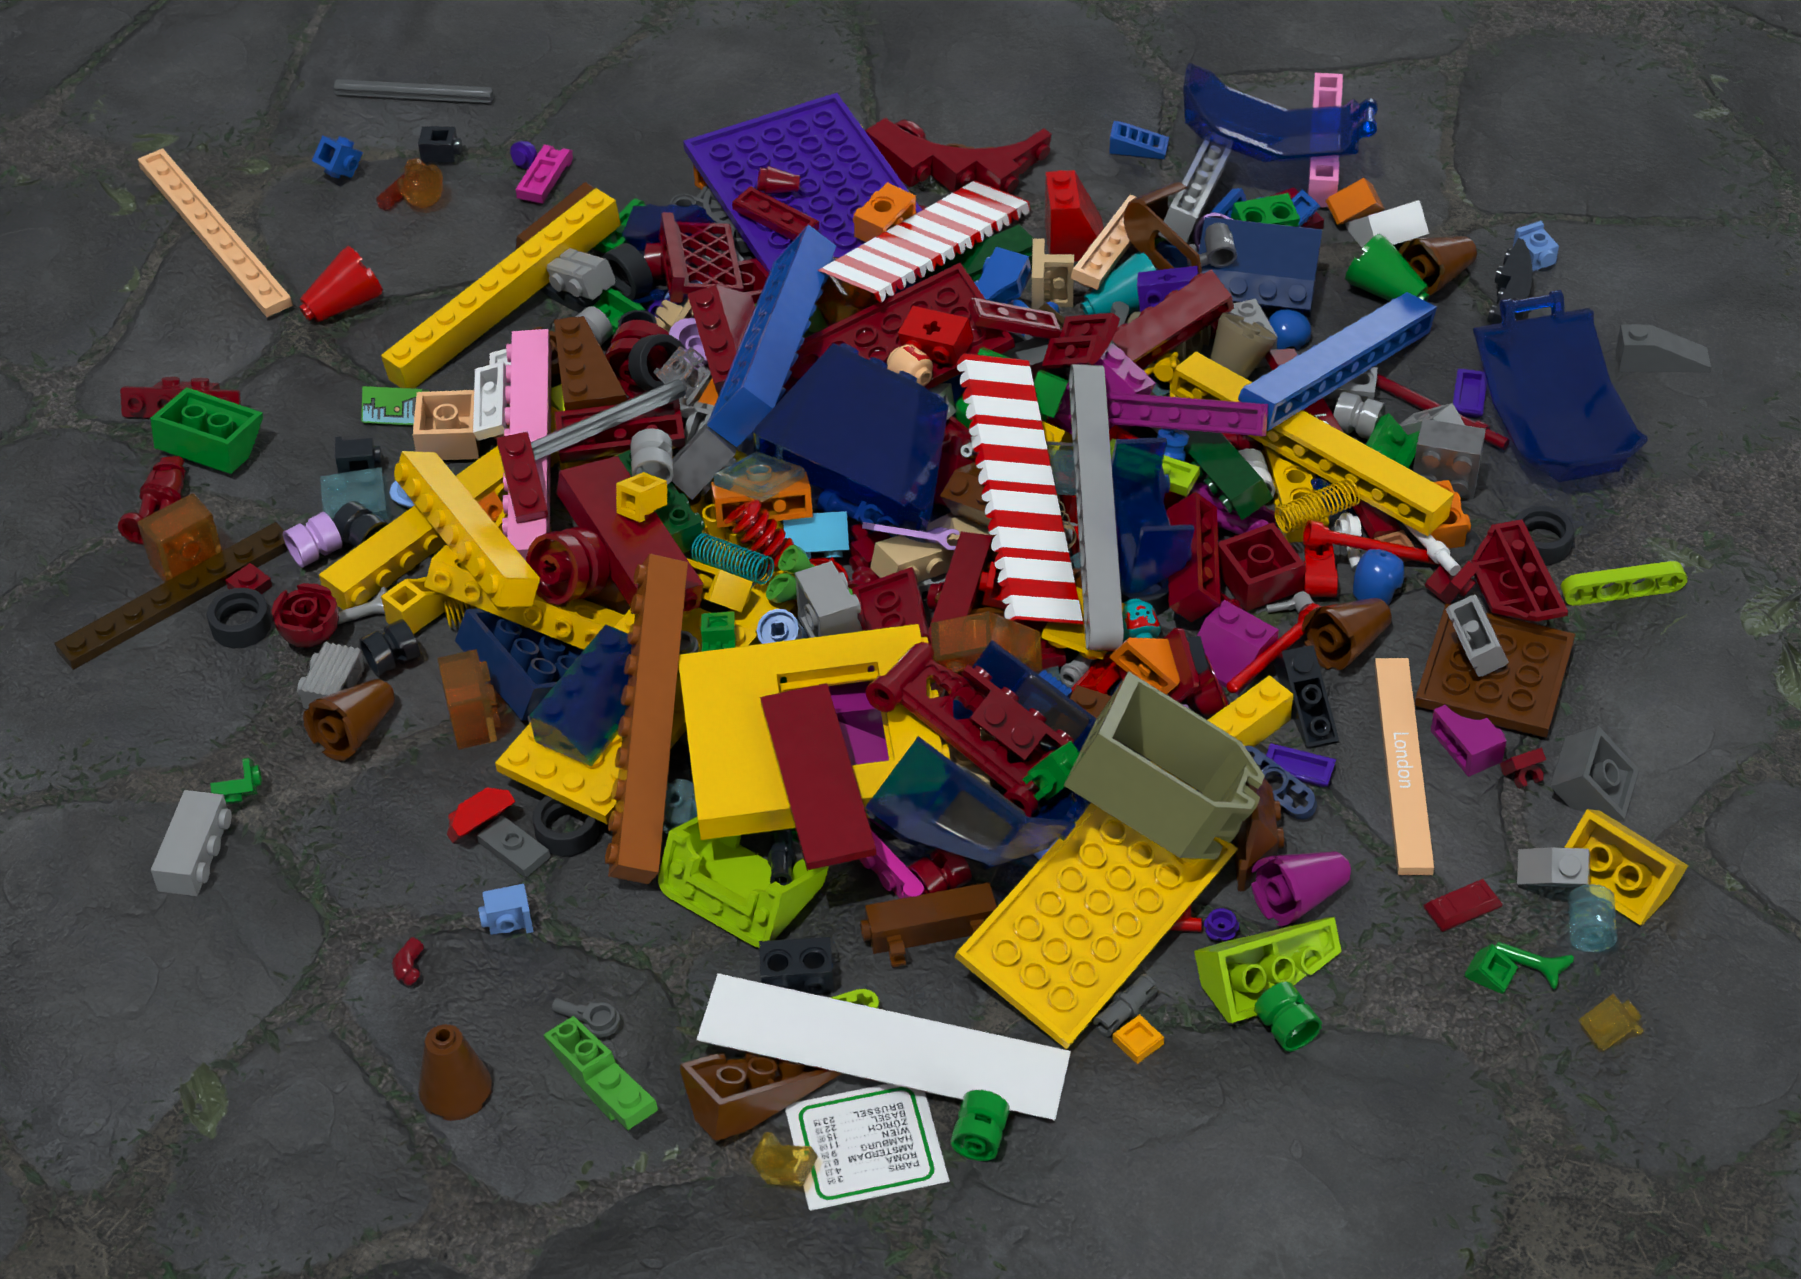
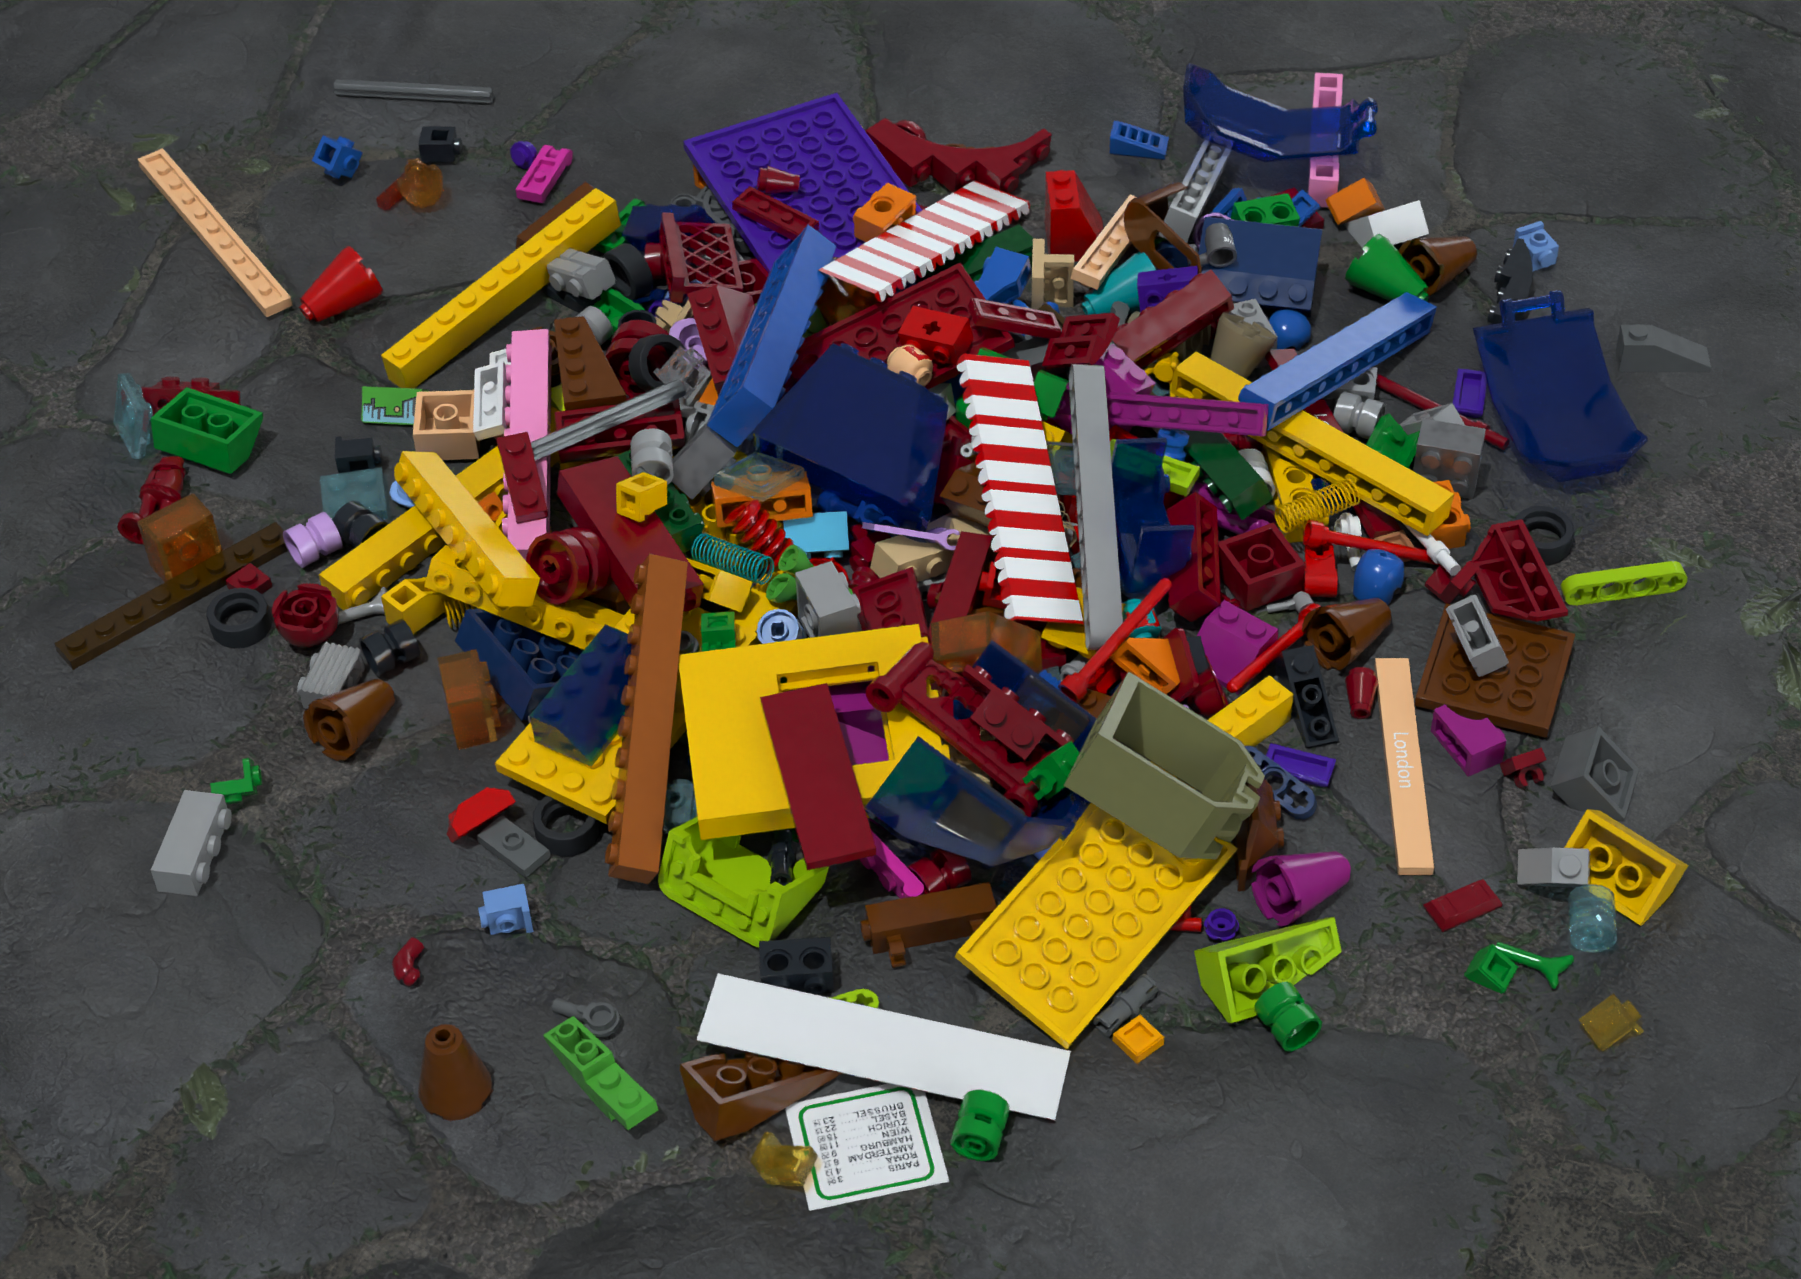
none -> clear light blue plate [114,373,153,459]
none -> red piece [1058,578,1172,703]
none -> dark red cone [1345,667,1378,719]

